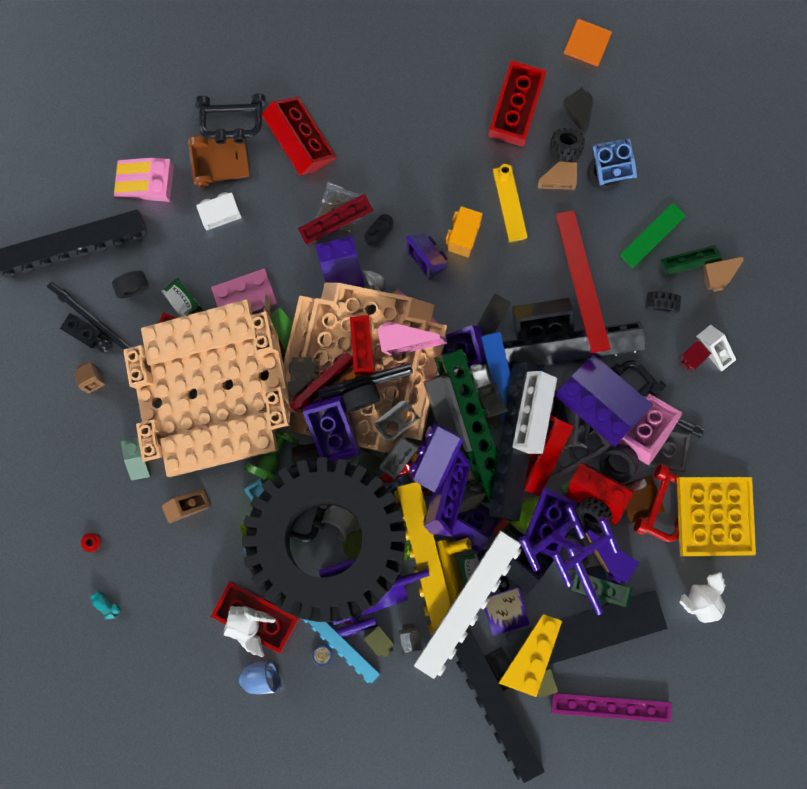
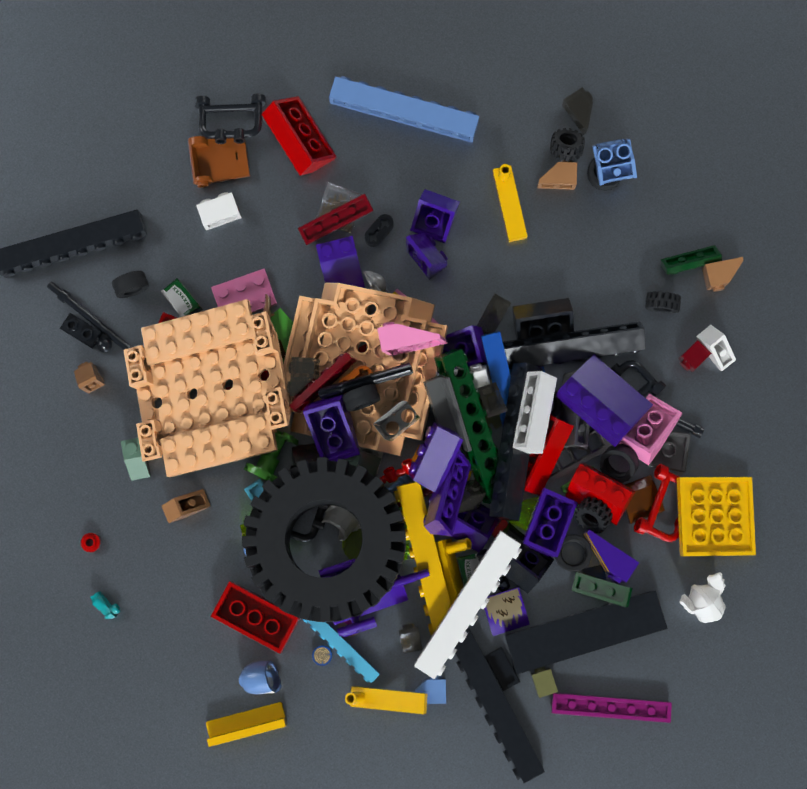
bright pink slope [114,158,174,202] -> none
white helmet [223,606,276,657] -> none
red plate [350,315,375,375] -> none
olive brick [364,625,394,657] -> none
dark grey plate [379,436,418,480] -> none
light orange brick [446,206,483,258] -> none
red brick [488,60,547,147] -> none
yellow wing [499,614,562,697] -> none
dark purple piece [519,504,620,615] -> none
red tile [555,210,610,353] -> none
orange tile [563,19,612,67] -> none
green tile [619,203,686,269] -> none
none -> yellow panel [206,702,288,747]
none -> medium blue brick [329,76,479,143]
none -> yellow piece [345,686,428,714]
none -> dark purple slope [410,189,460,243]
none -> medium blue slope [413,675,446,704]

